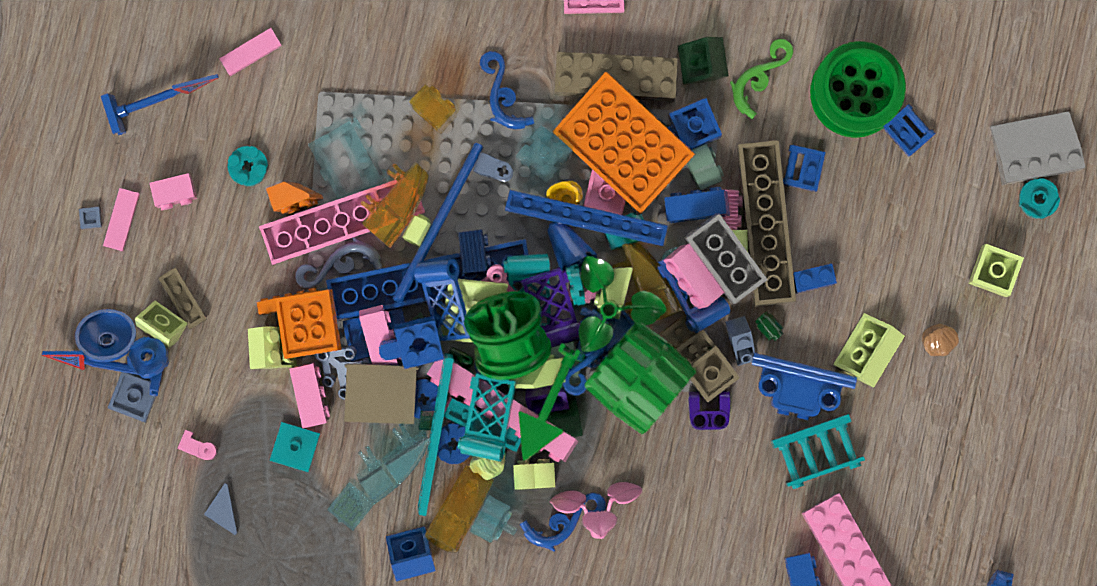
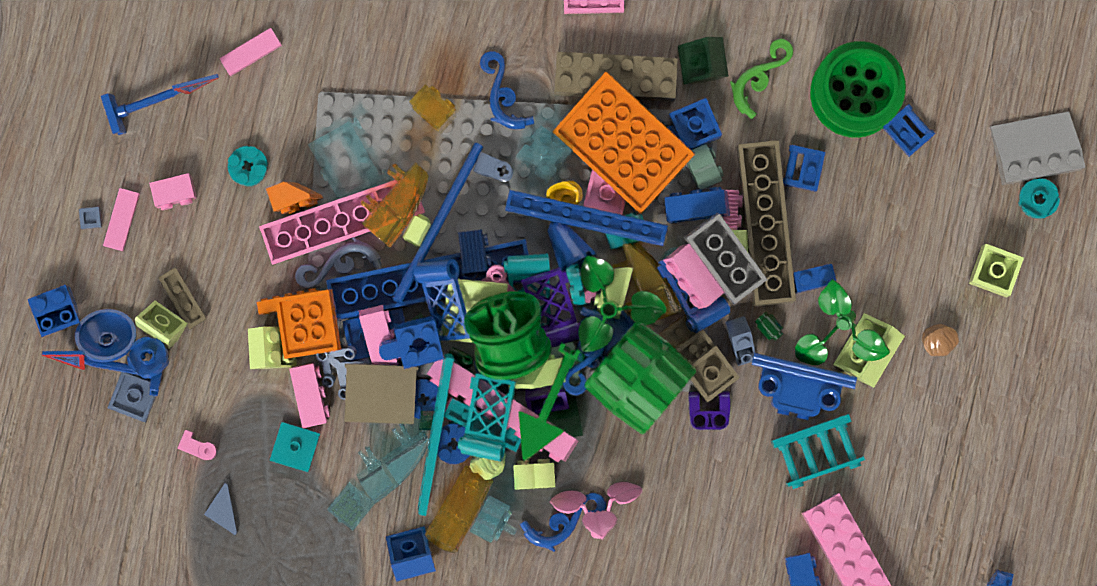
none -> blue slope [27,285,80,337]
none -> green plant [795,279,890,365]

